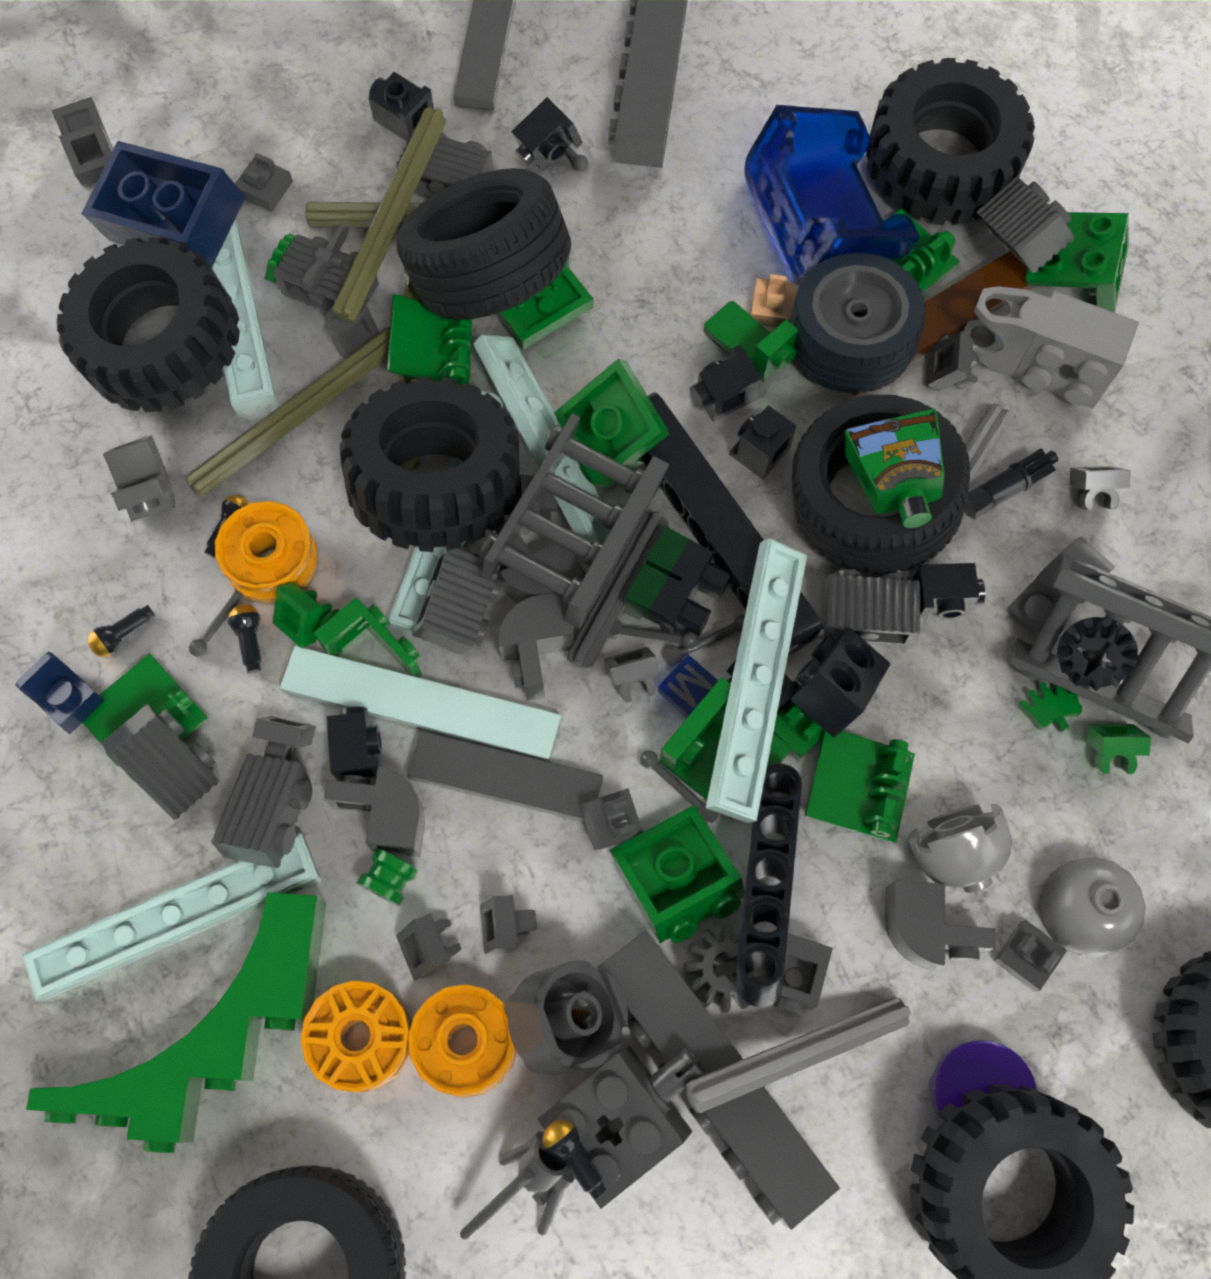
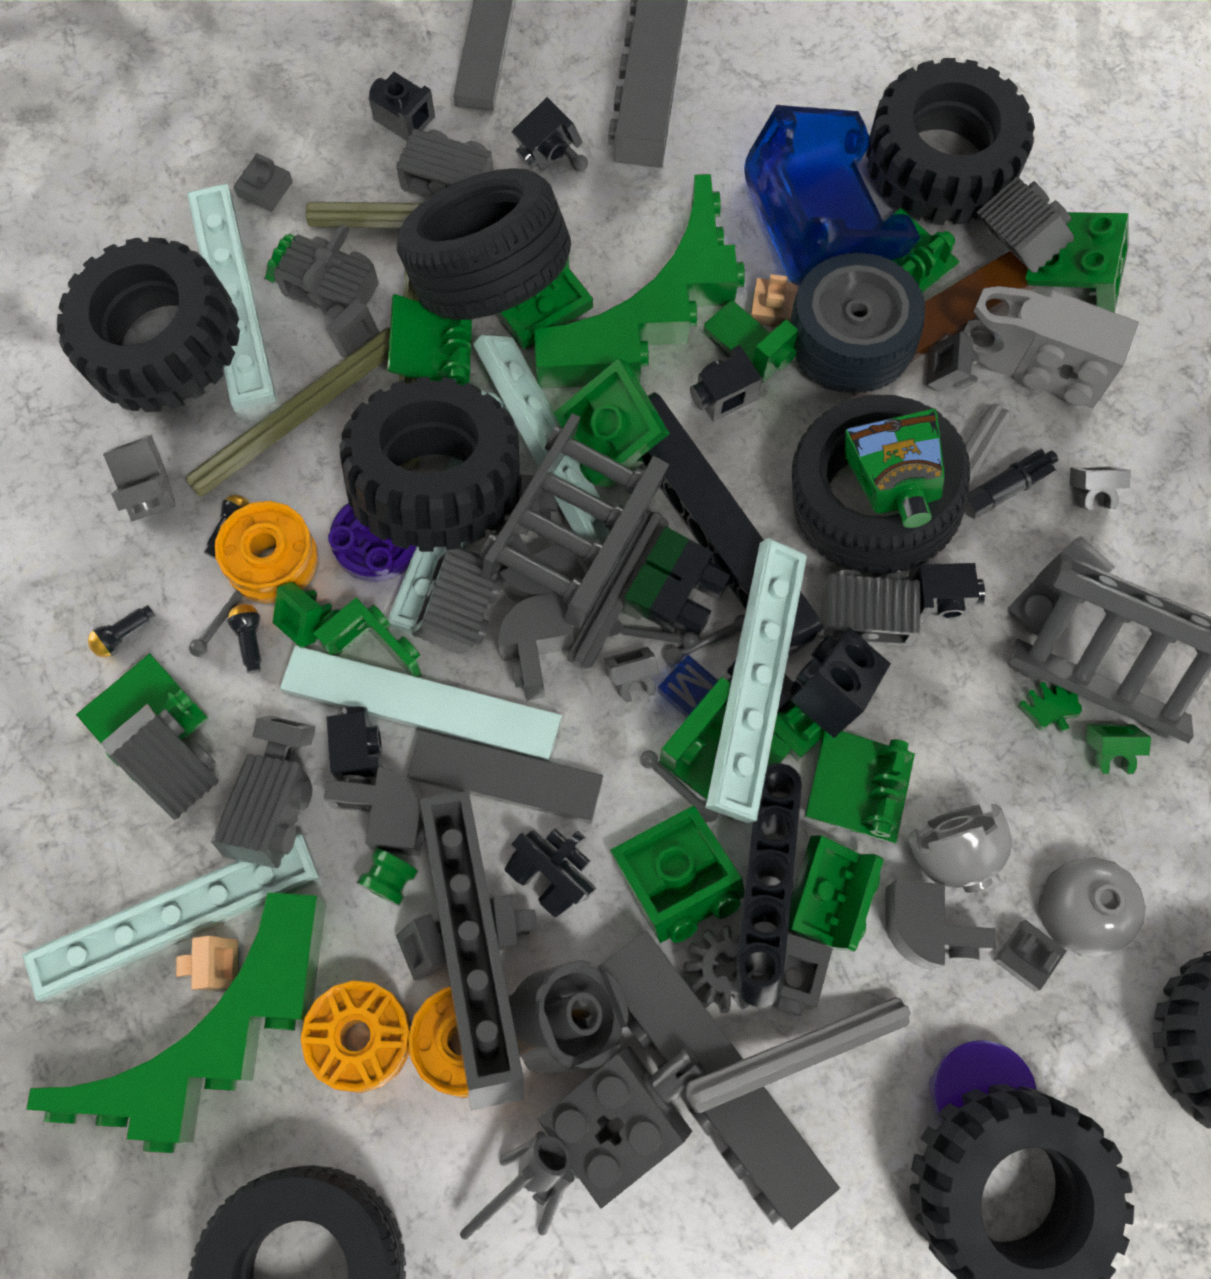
dark blue bracket [15,652,105,734] -> none
dark grey brick [51,97,114,187] -> none
dark blue brick [81,141,246,268] -> none
olive axle [332,107,446,323] -> none
black piece [542,1120,606,1199] -> none
dark grey tile [579,788,643,850] -> none
black brick [729,405,797,480] -> none
black gear [1057,617,1138,691] -> none
none -> light nougat tile [176,936,238,992]
none -> dark purple tile [328,503,417,582]
none -> dark grey brick [420,790,524,1110]
none -> black hips [504,828,597,917]
none -> green arch [534,174,745,389]
none -> green bracket [788,835,884,952]

